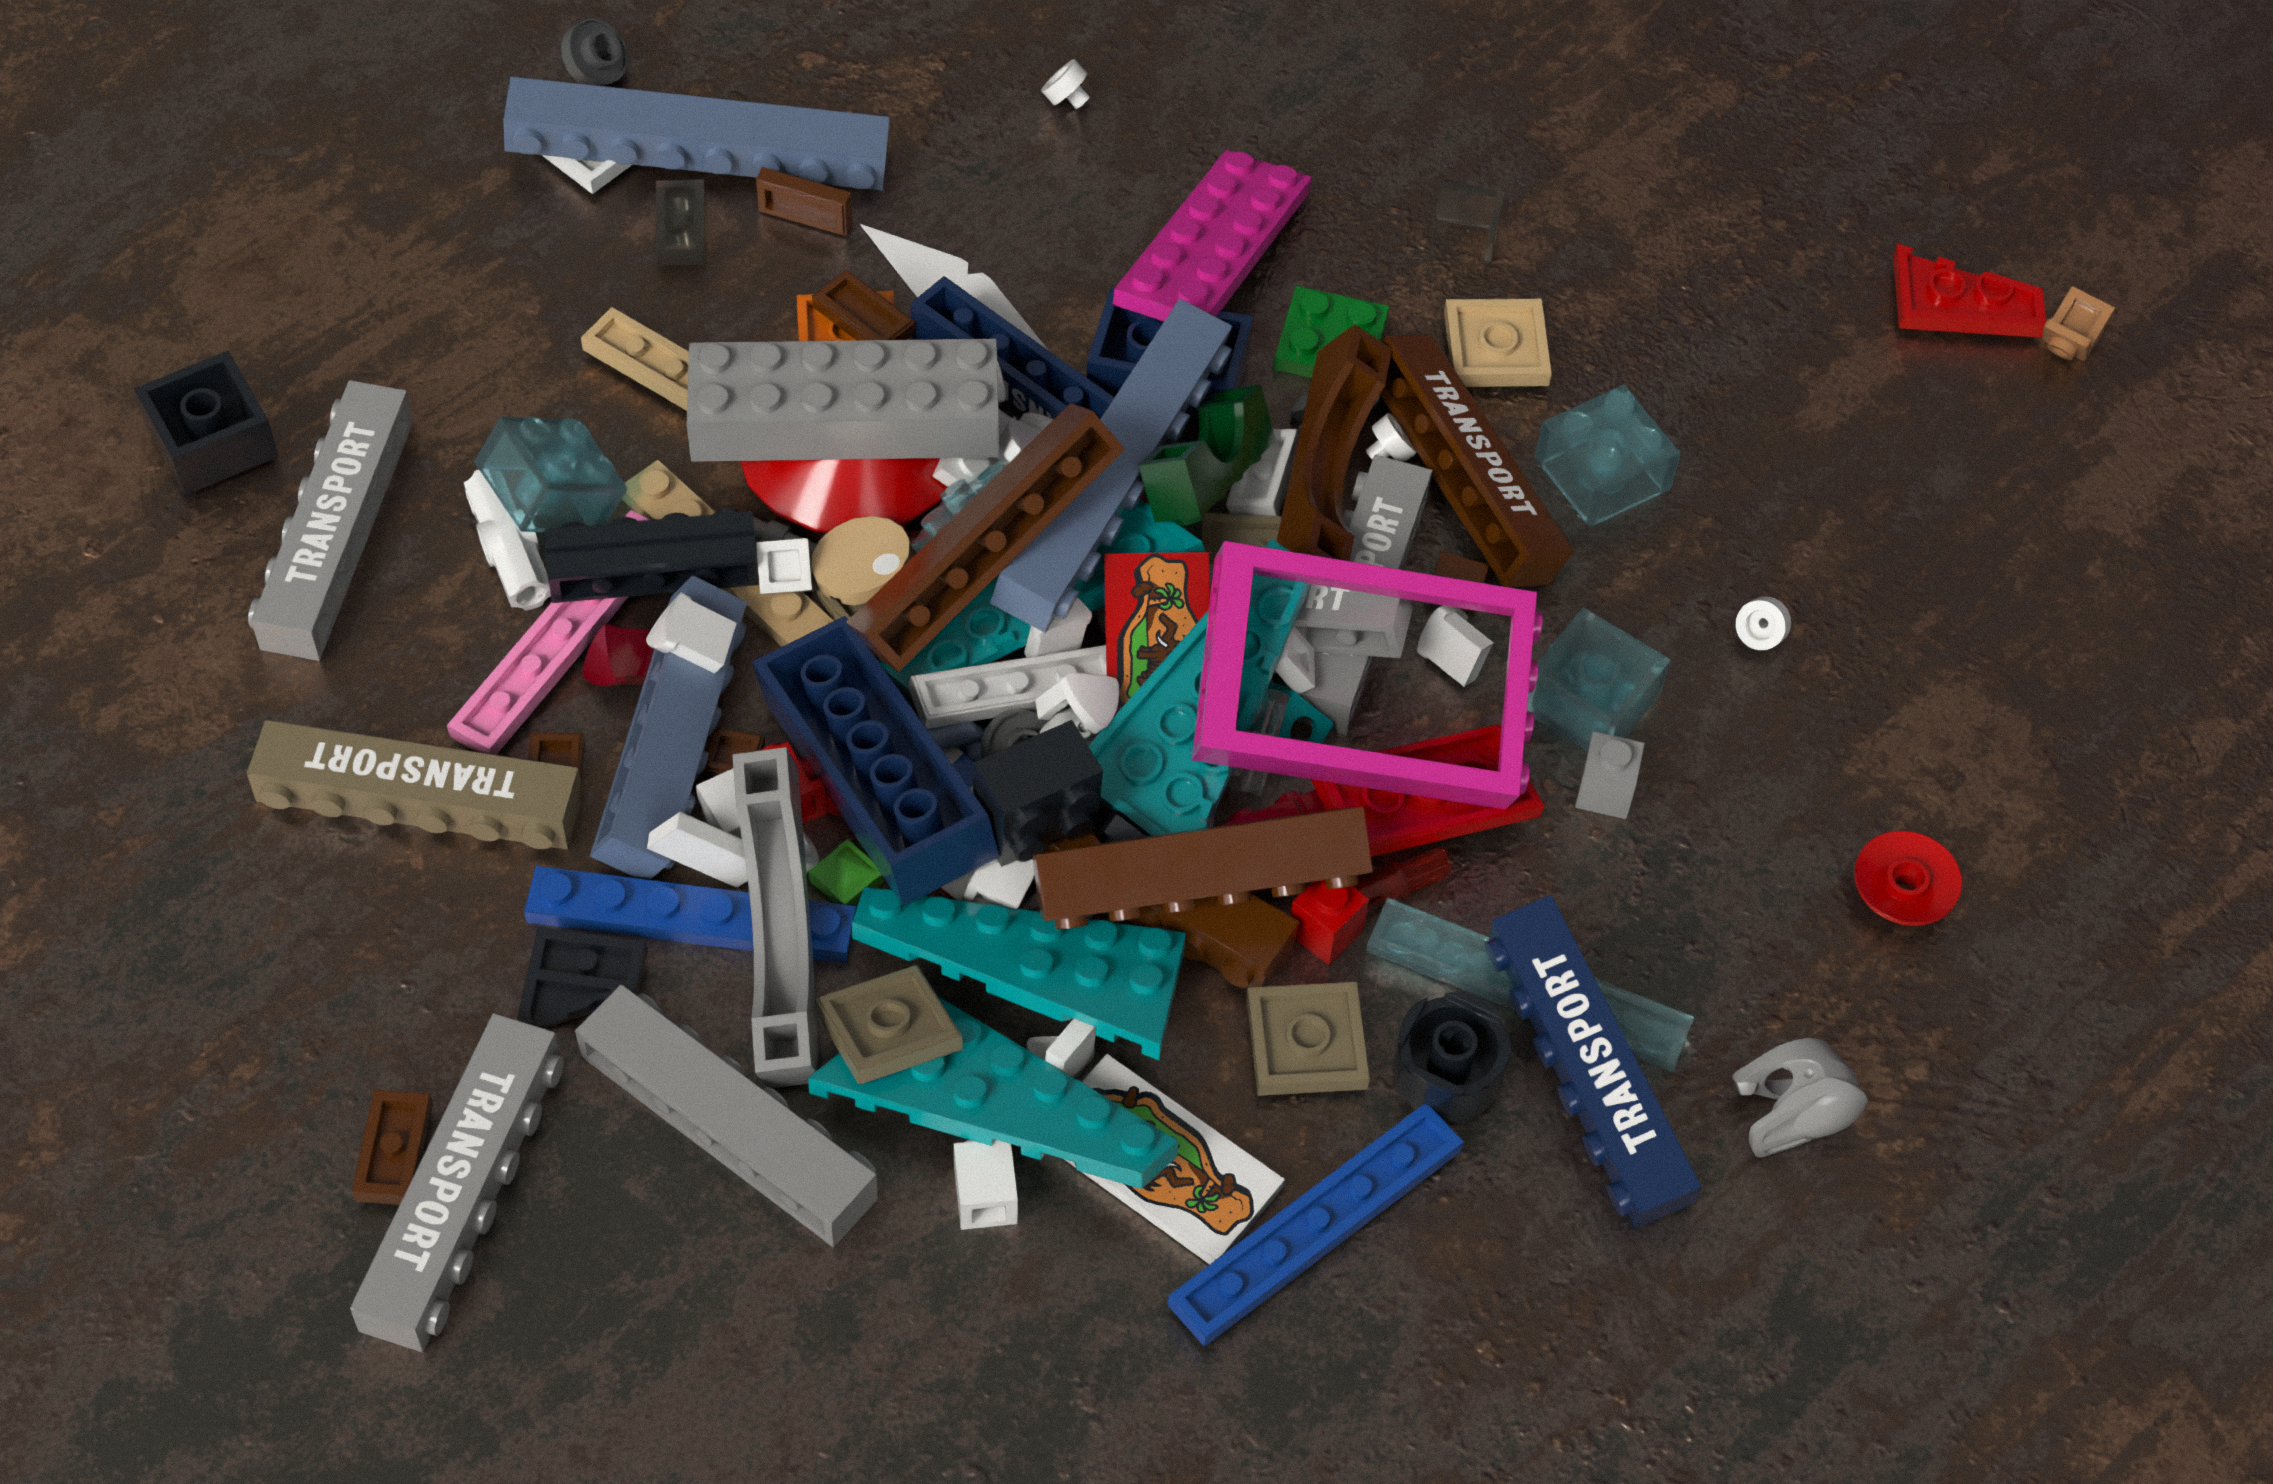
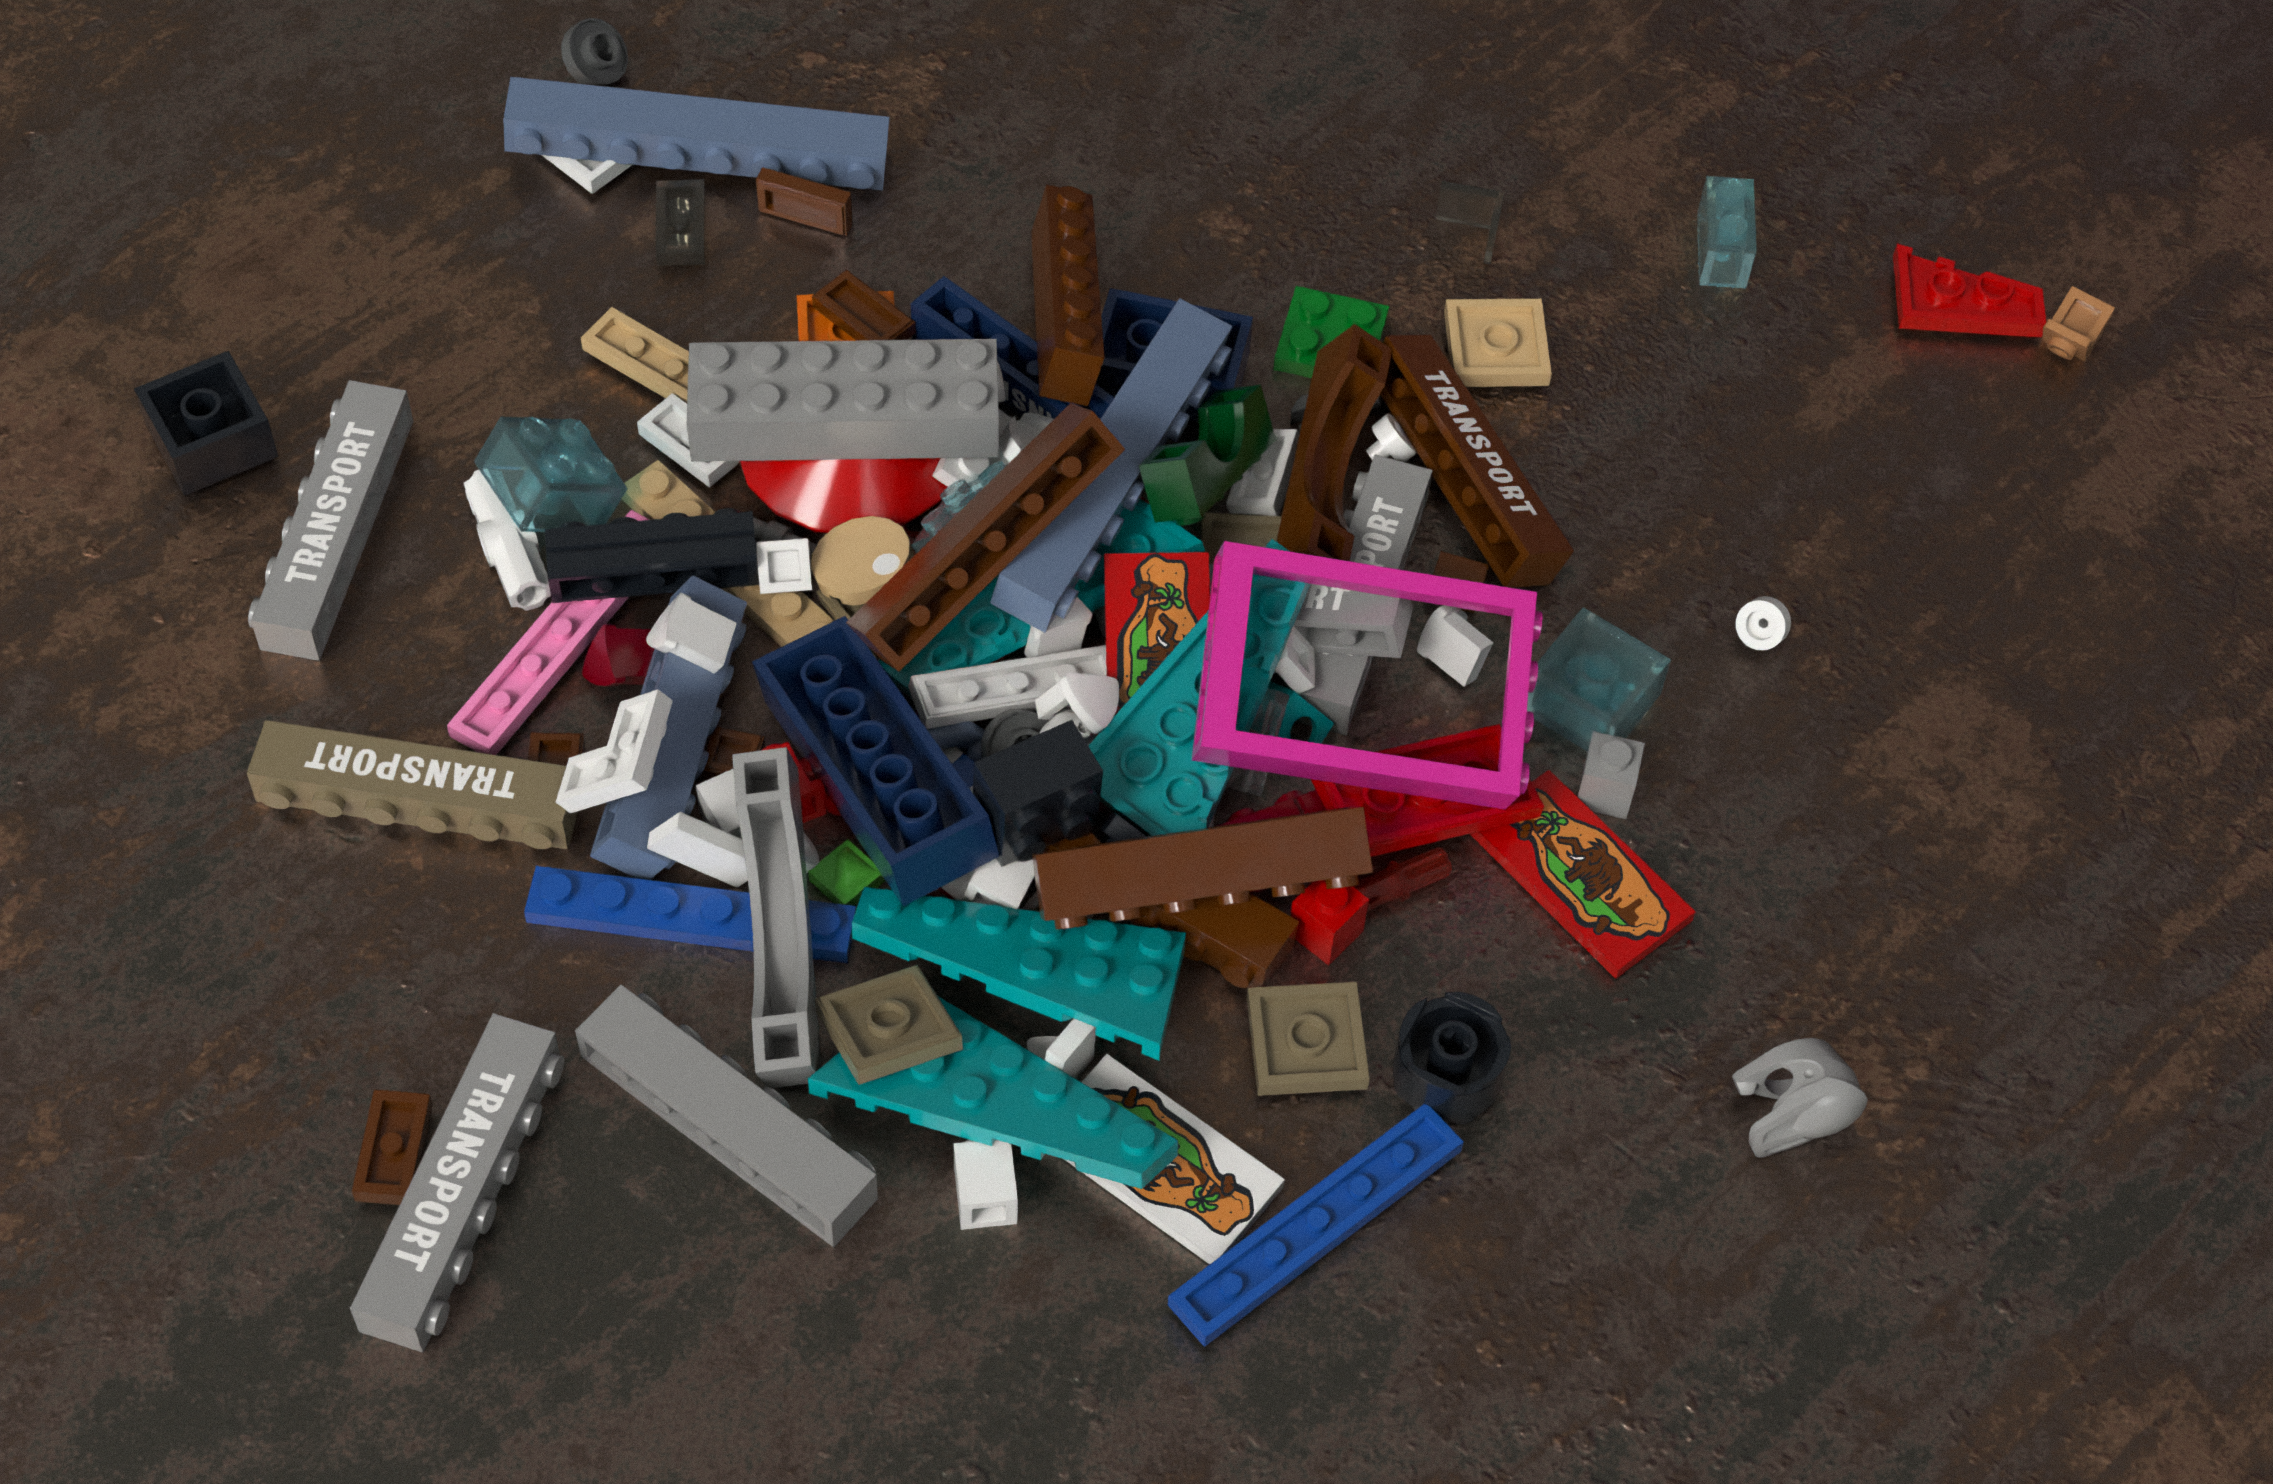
black wing [517,927,648,1029] -> none
white sticker [860,224,1048,350] -> none
white tile [1041,59,1090,109] -> none
dark pink plate [1113,150,1312,321] -> none
clear light blue plate [1367,898,1694,1072] -> none
dark blue brick [1485,895,1702,1229] -> none
clear light blue brick [1535,384,1681,527] -> none
red dish [1854,831,1962,926] -> none
none -> white plate [556,689,673,813]
none -> white plate [637,393,740,488]
none -> reddish brown brick [1031,184,1104,406]
none -> tile [1470,770,1696,979]
none -> clear light blue brick [1697,176,1757,289]

